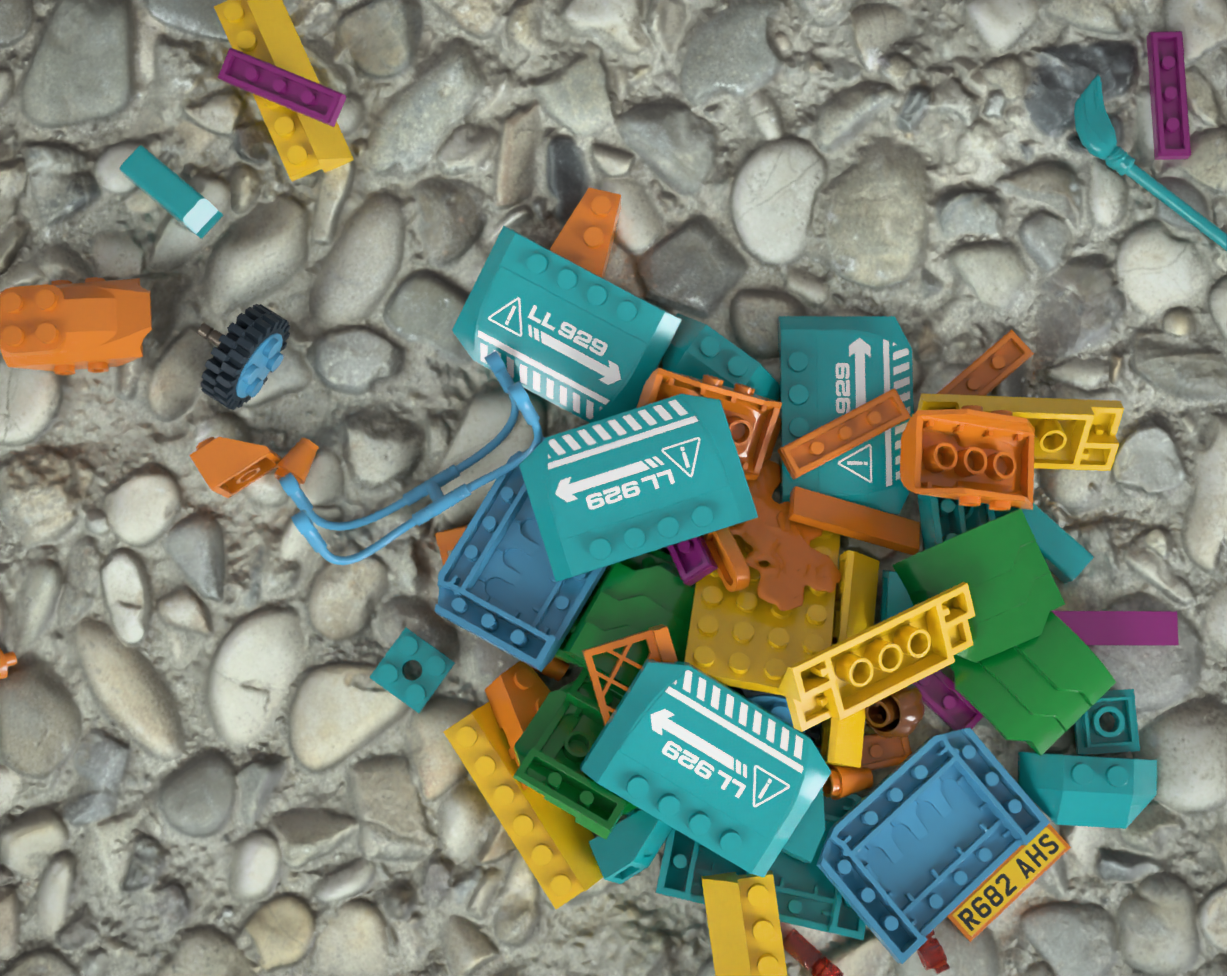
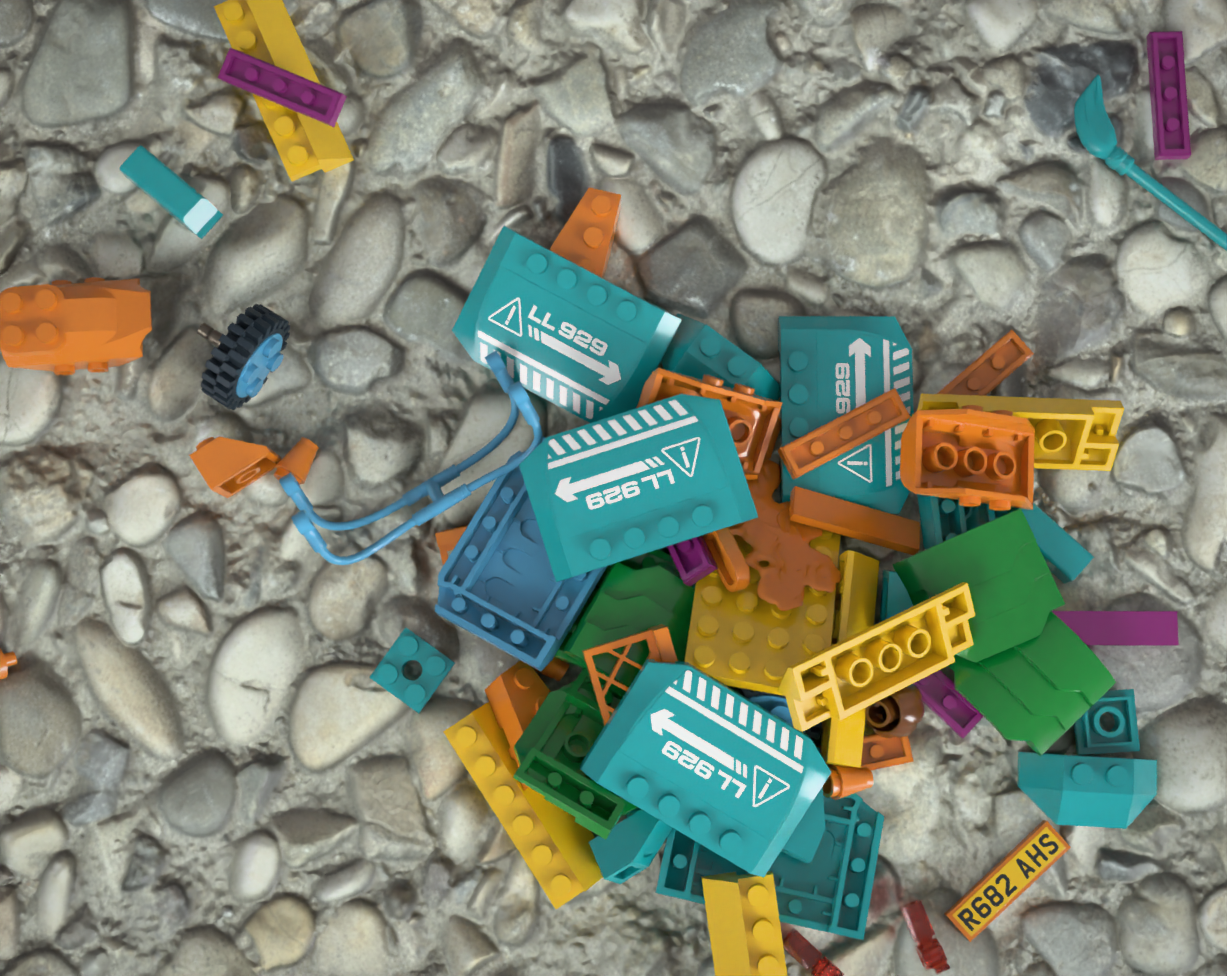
dark azure slope [816,727,1050,964] -> none

